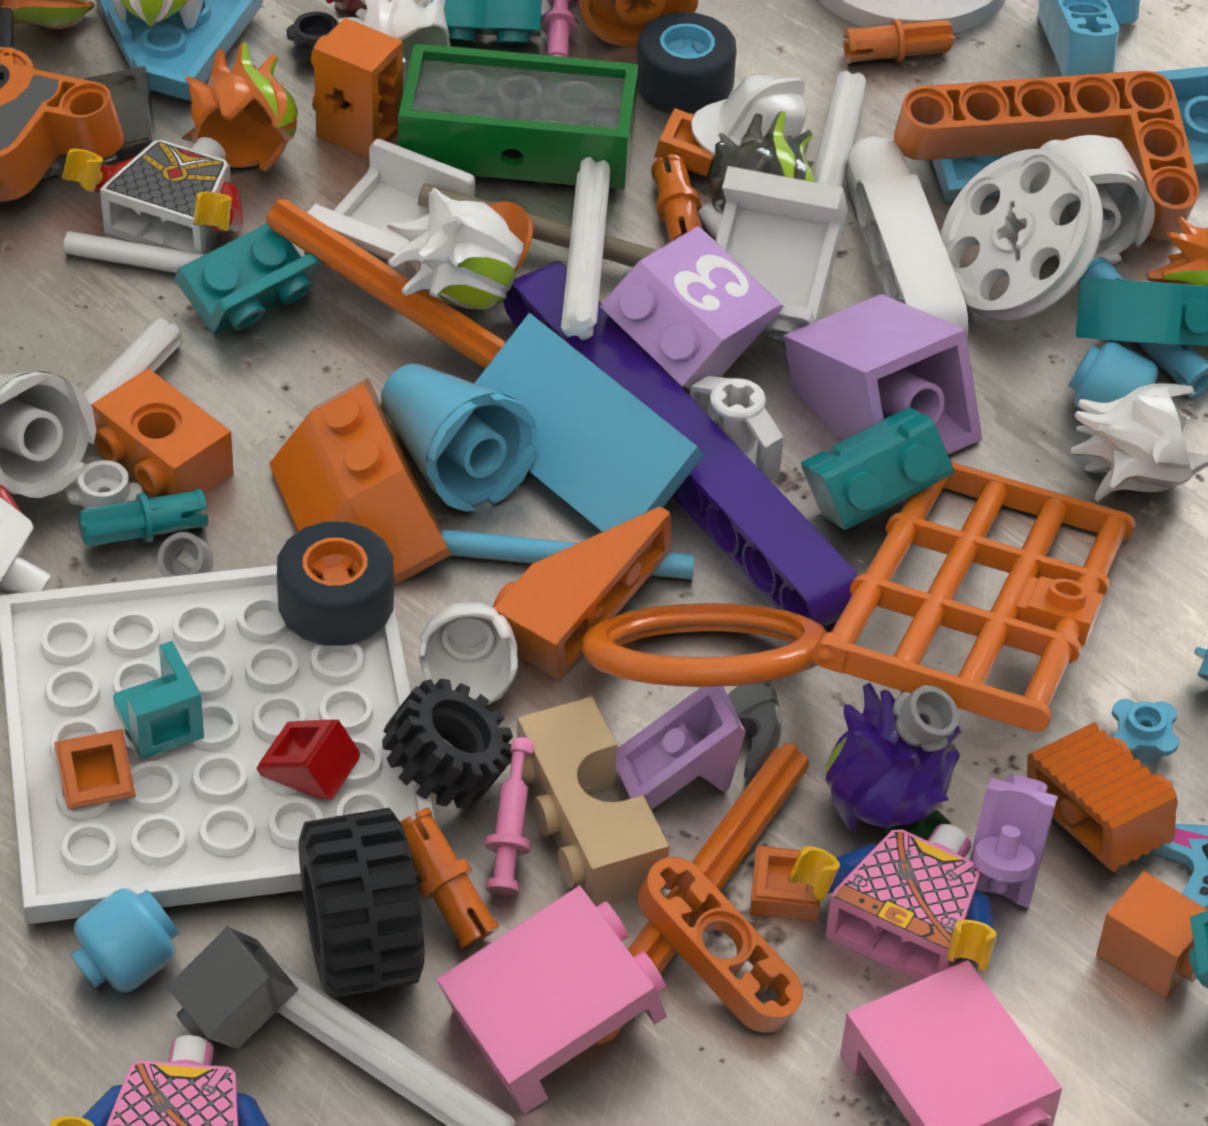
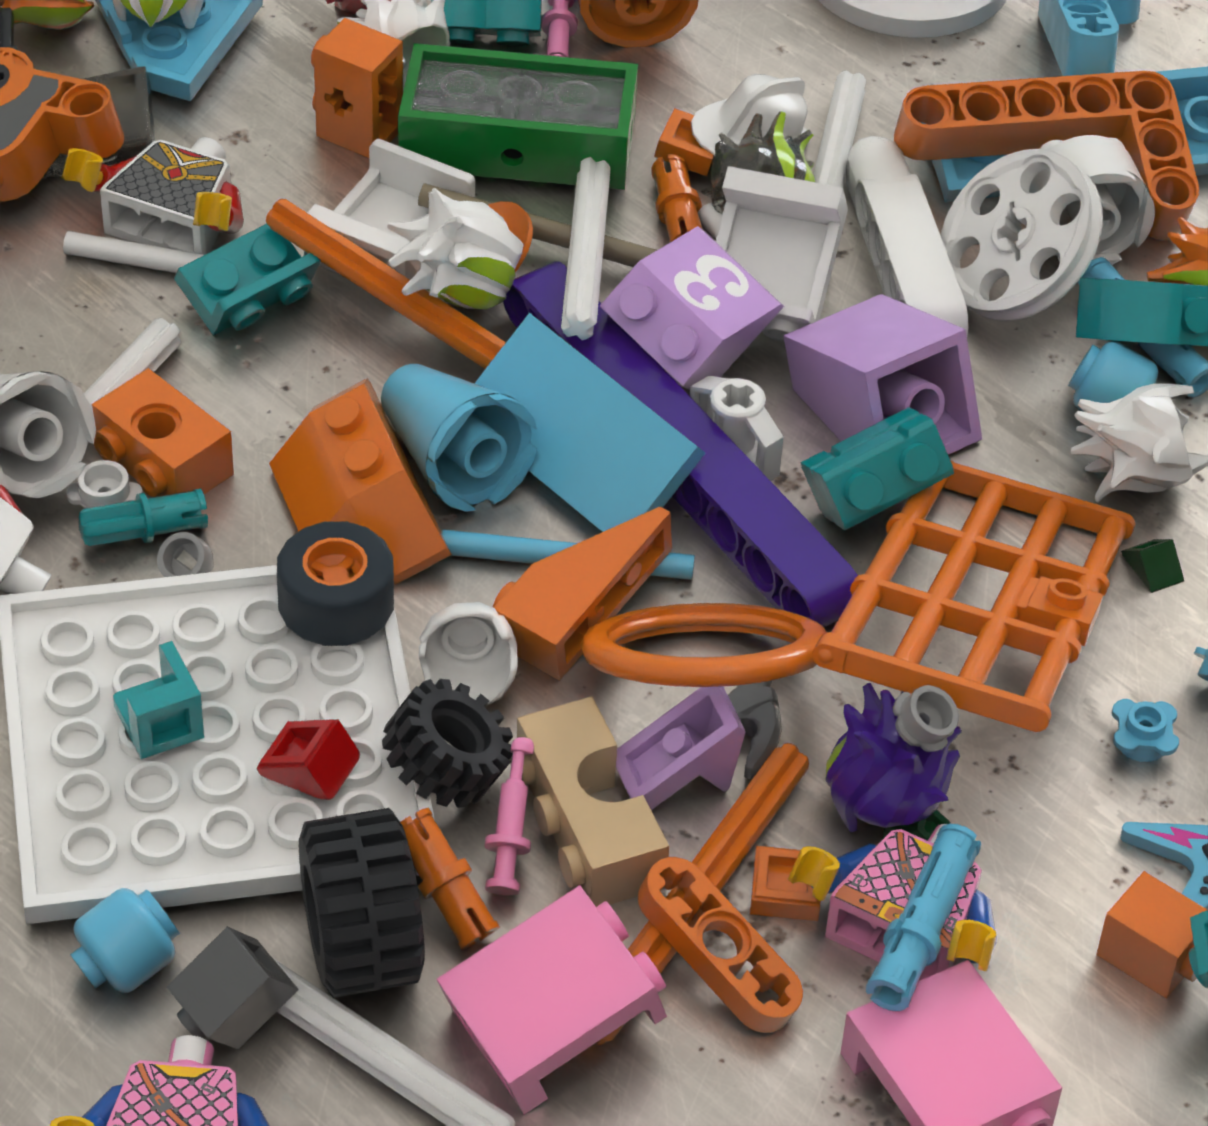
orange slope [54,729,136,810] -> none
orange hair [182,42,298,172] -> none
black plate [286,11,338,62] -> none
black wheel [637,12,737,113] -> none
orange axle [843,19,954,64] -> none
lavender hips [969,774,1058,908] -> none
orange brick [1027,722,1178,872] -> none
none -> medium azure pin [866,824,981,1011]
none -> dark green piece [1121,539,1185,593]

